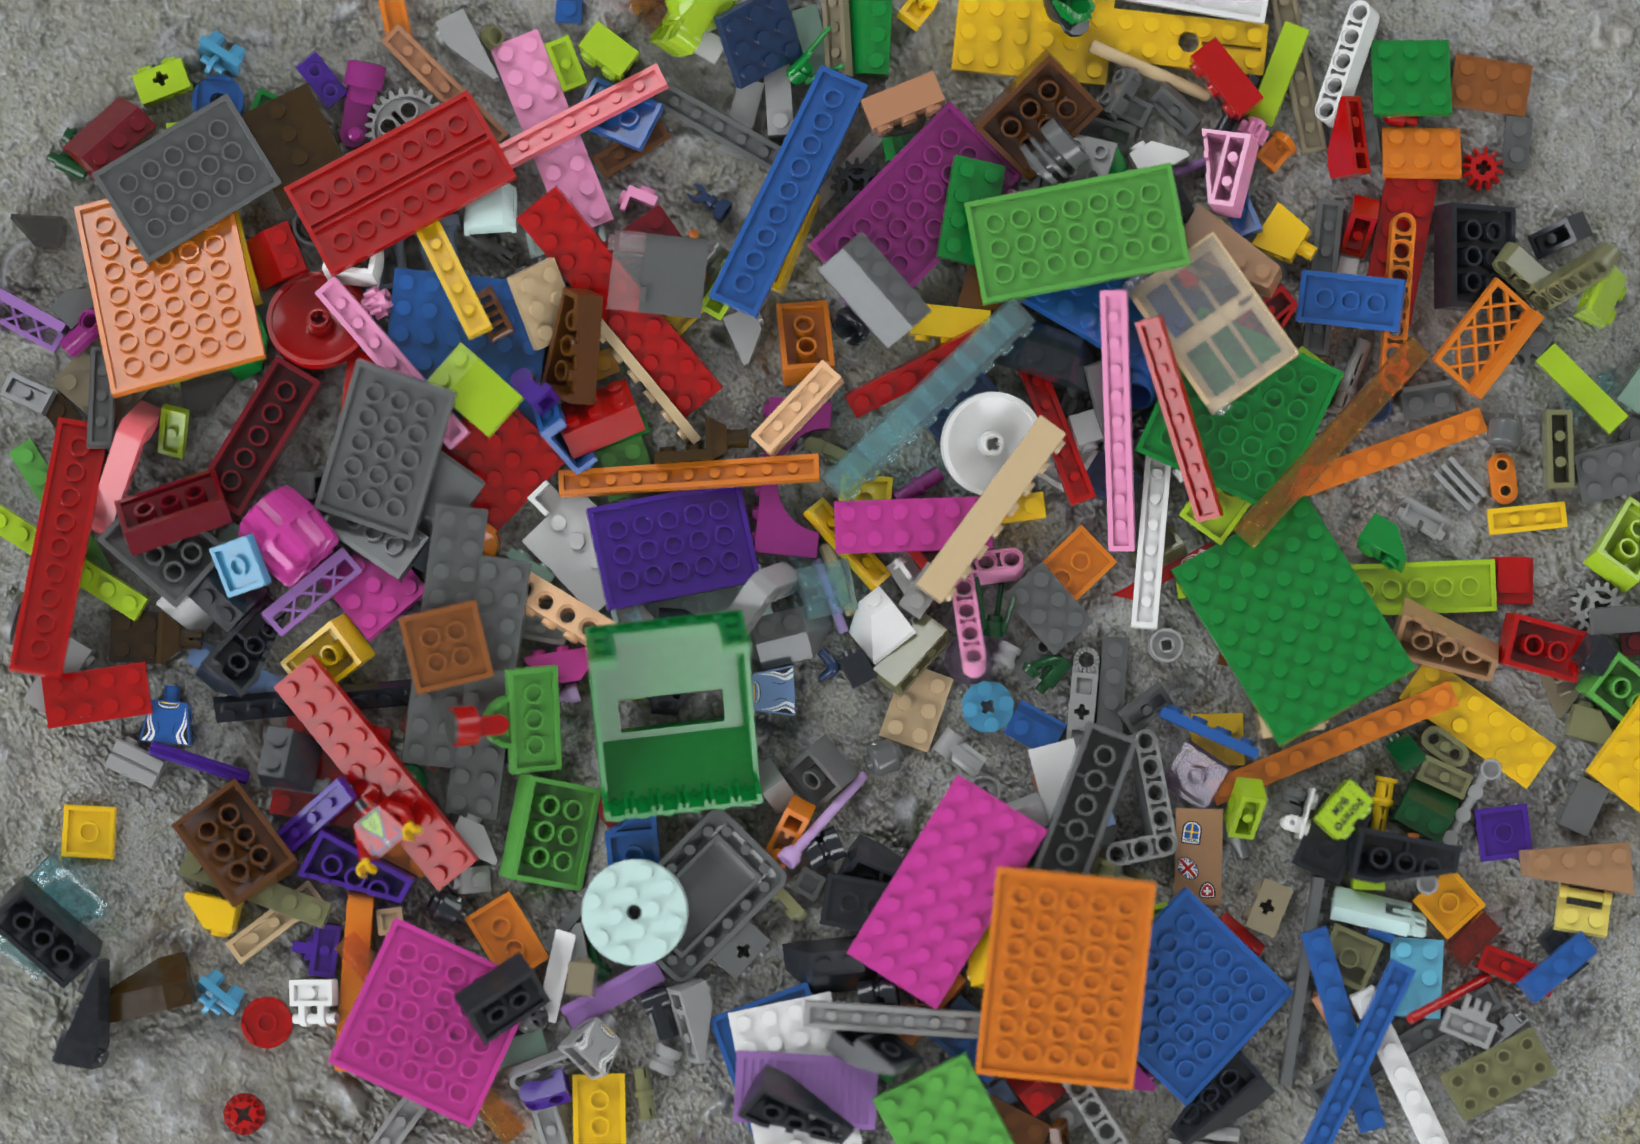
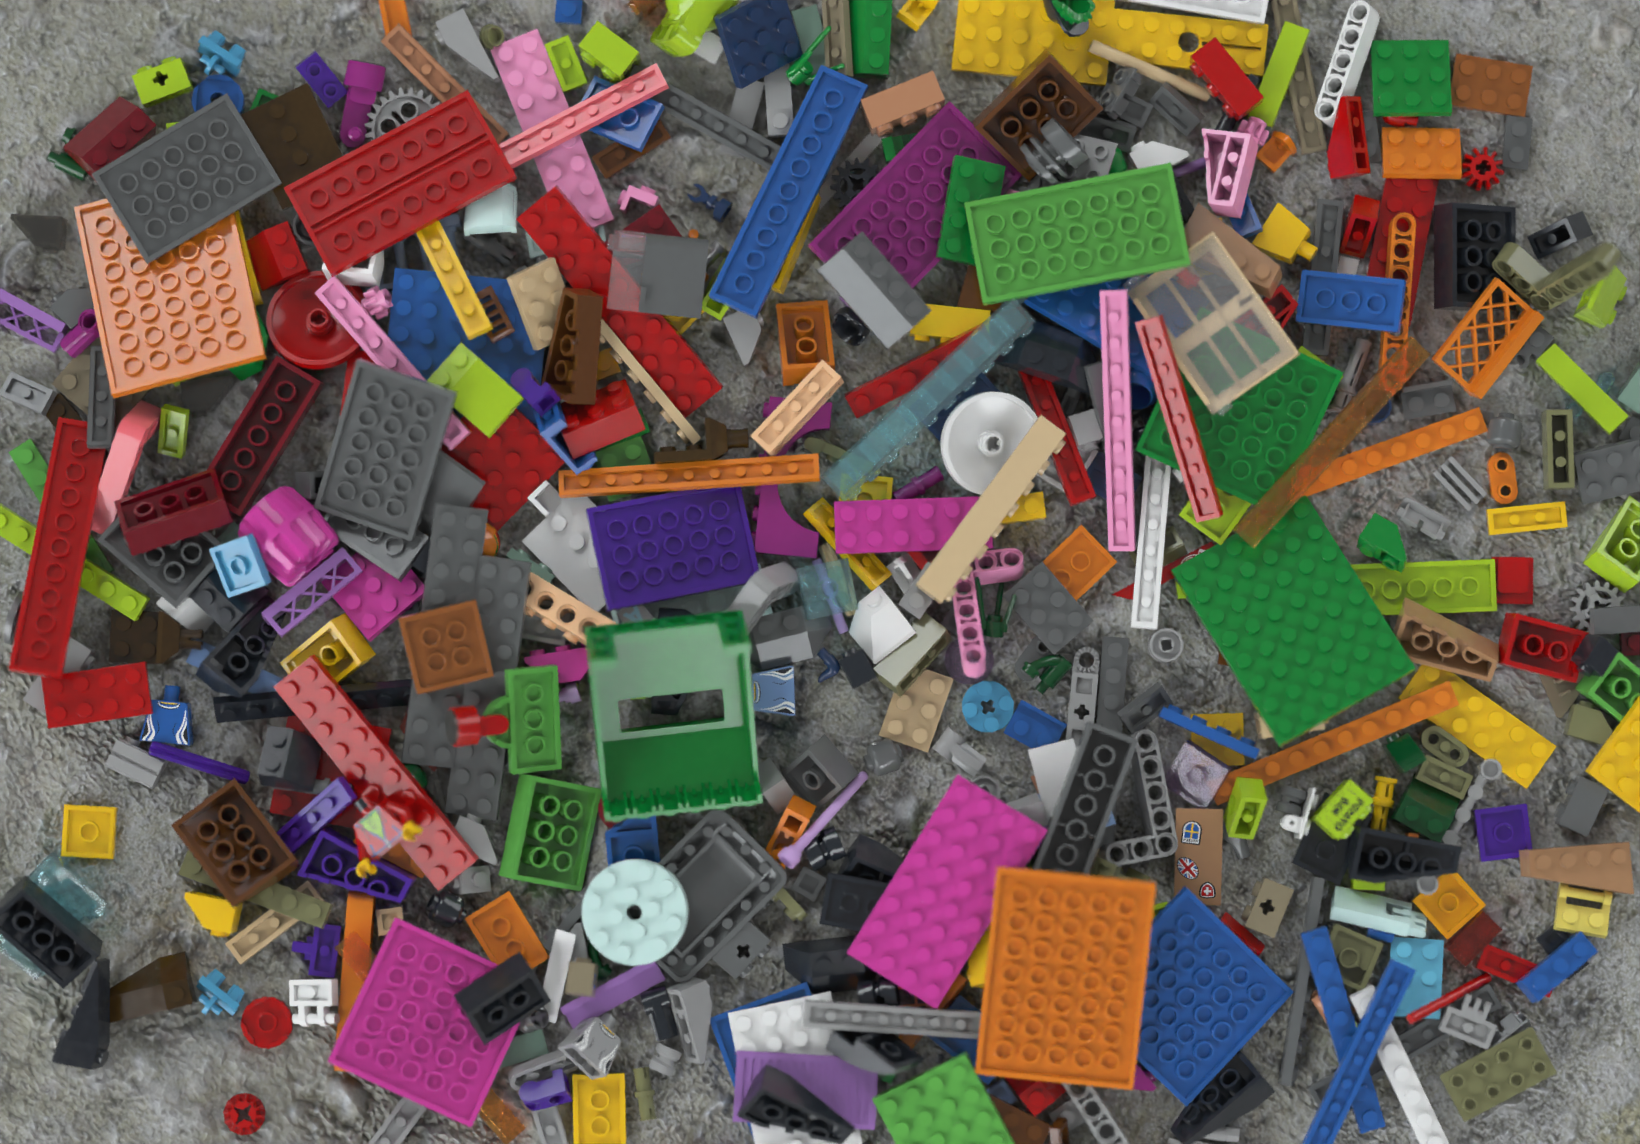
light grey wheel [990,639,1022,669] -> none

